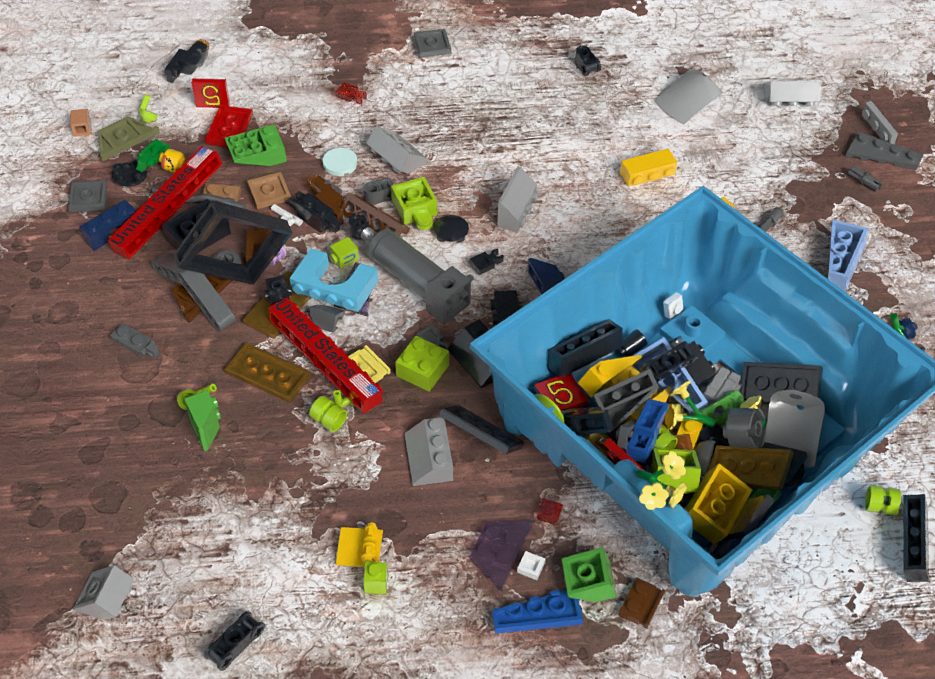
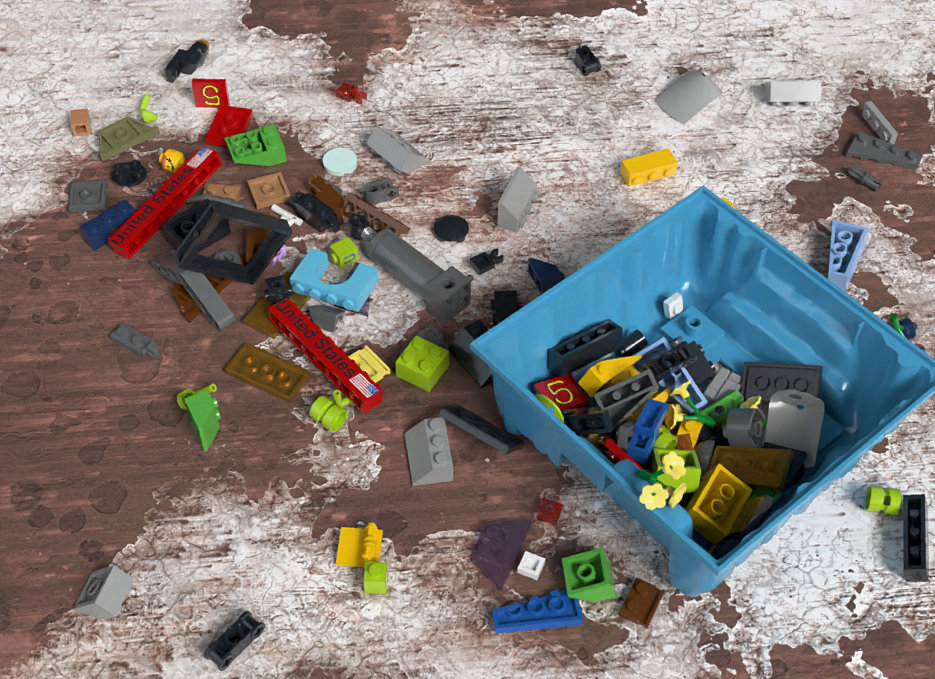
green hinge [136,139,171,172] -> none
lime brick [391,177,437,230] -> none
dark grey plate [414,29,451,58] -> none
dark grey axle [758,207,784,232] -> none

